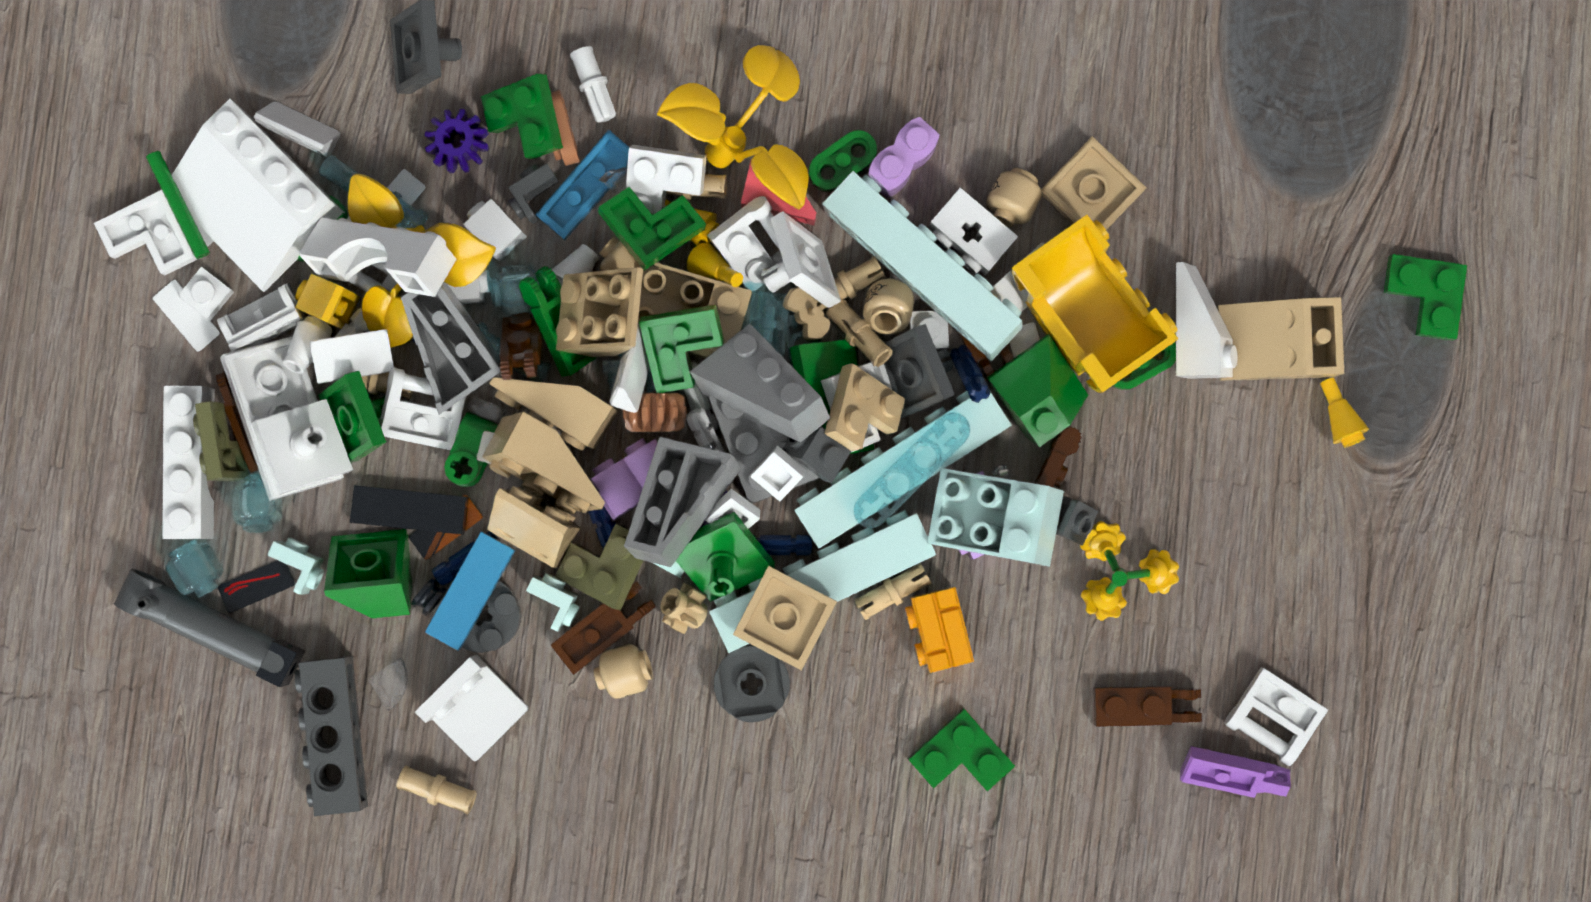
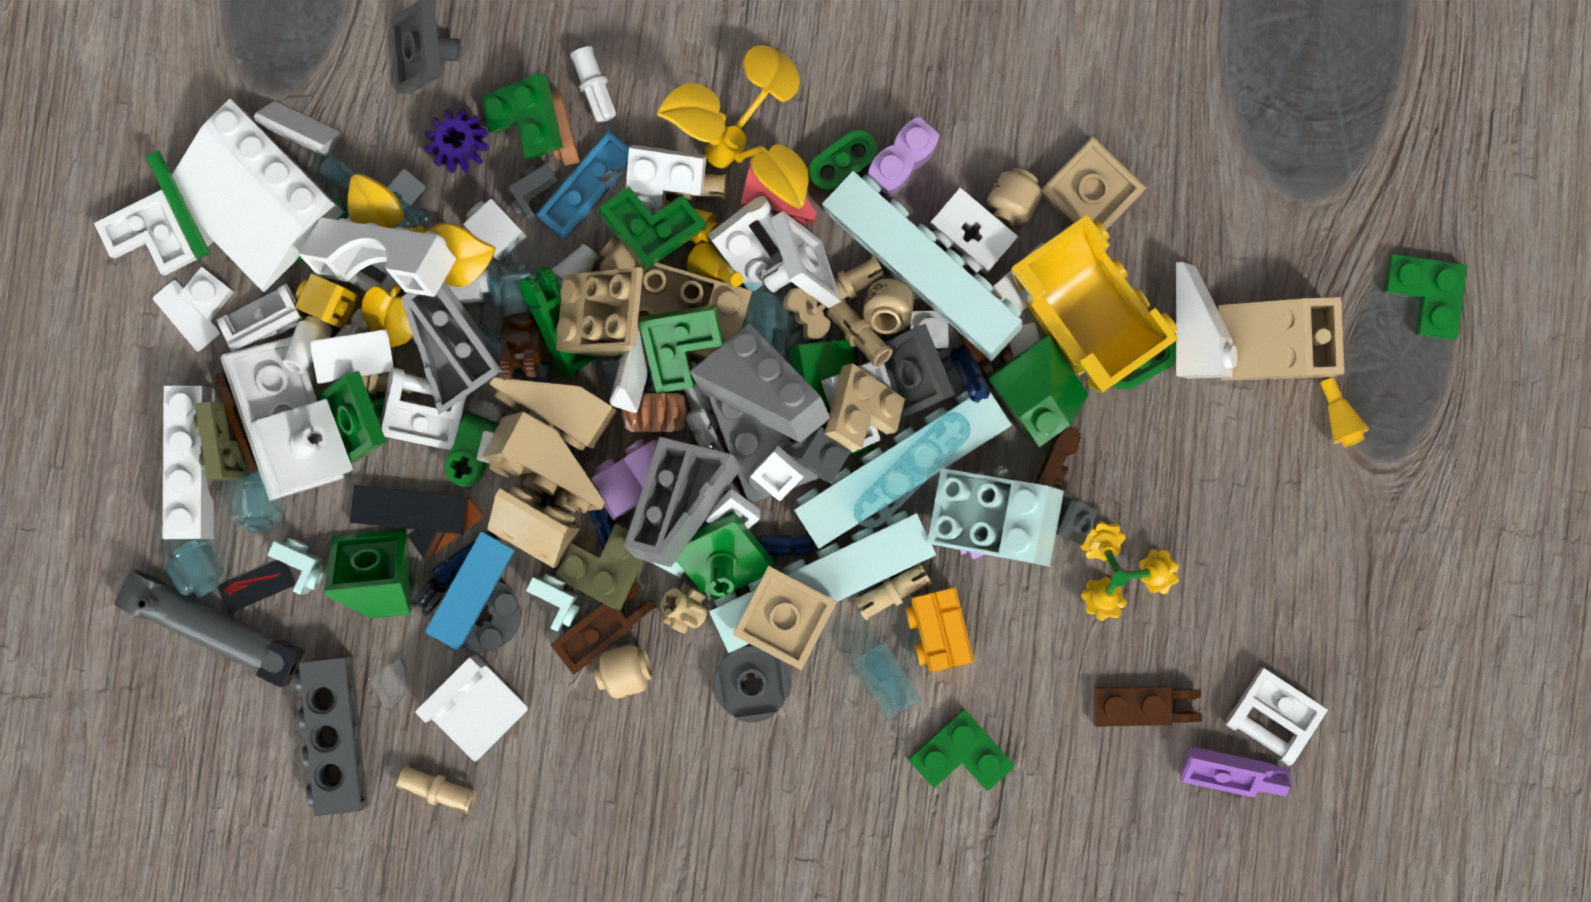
none -> clear light blue hips [853,641,921,720]

